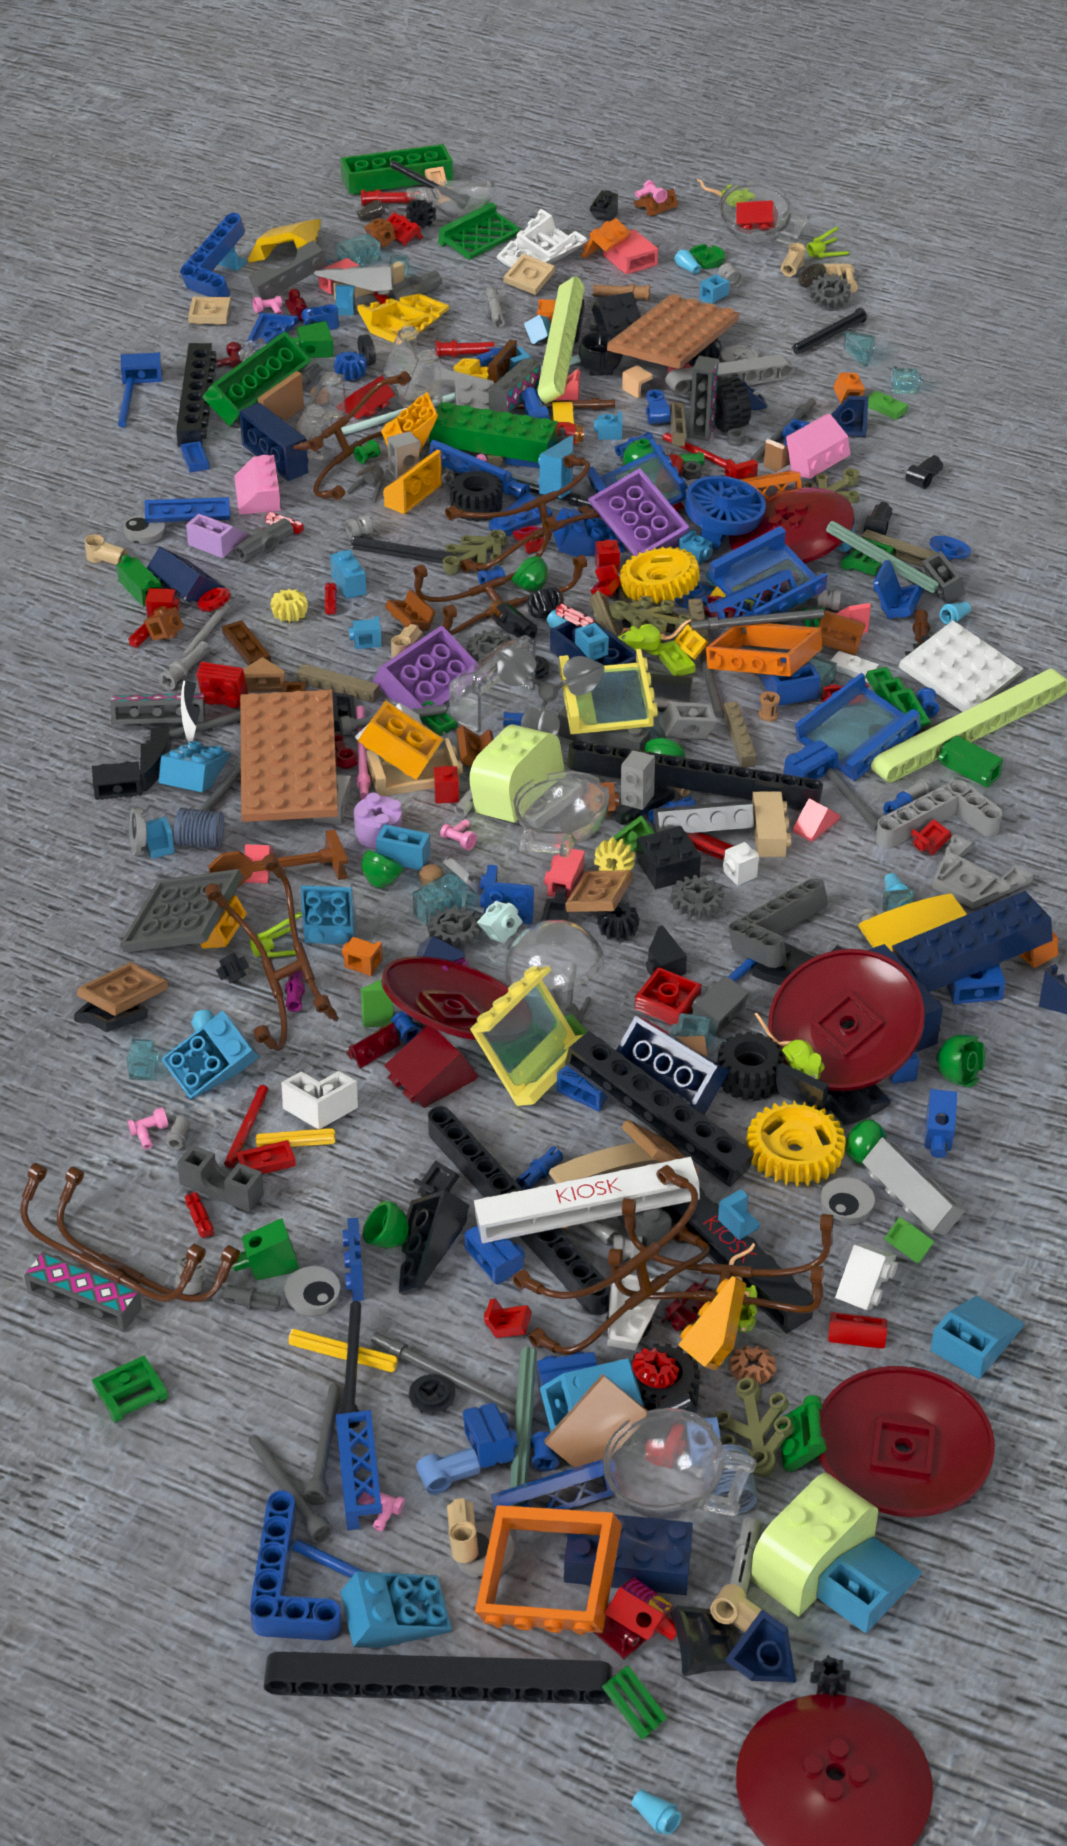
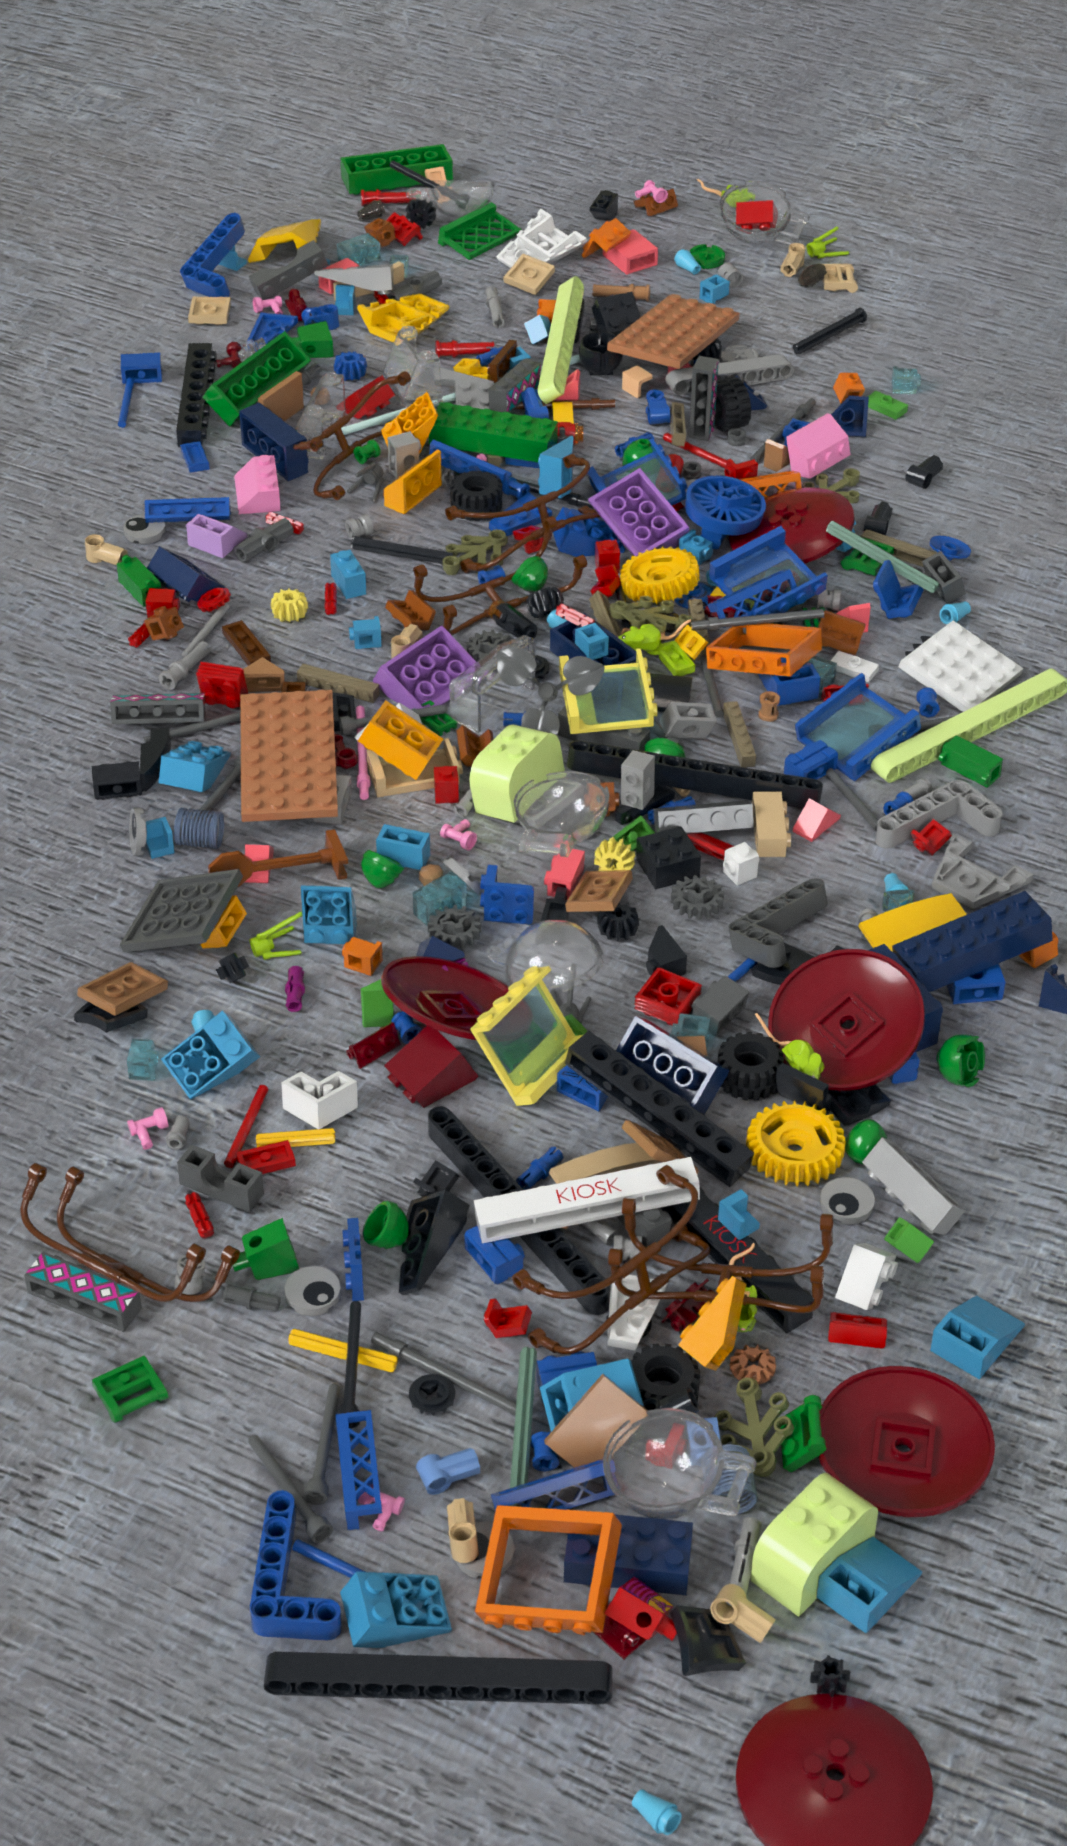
sticker [181,681,200,741] -> none
reddish brown bar [205,854,339,1051] -> none
lavender brick [354,793,402,849] -> none
black piece [357,334,376,366] -> none
blue brick [462,1402,518,1468] -> none
light aqua brick [477,901,523,943] -> none
dark azure brick [594,411,622,440] -> none
green tile [602,1665,667,1739] -> none
red gear [632,1348,679,1388] -> none
green pin [680,451,705,466] -> none
dark blue slope [725,1610,796,1683] -> none
dark grey gear [810,273,851,309] -> none
clear light blue slope [844,331,875,367] -> none
green slope [865,667,930,727] -> none
reddish brown axle [912,610,930,644] -> none
blue torso [924,1089,957,1158] -> none

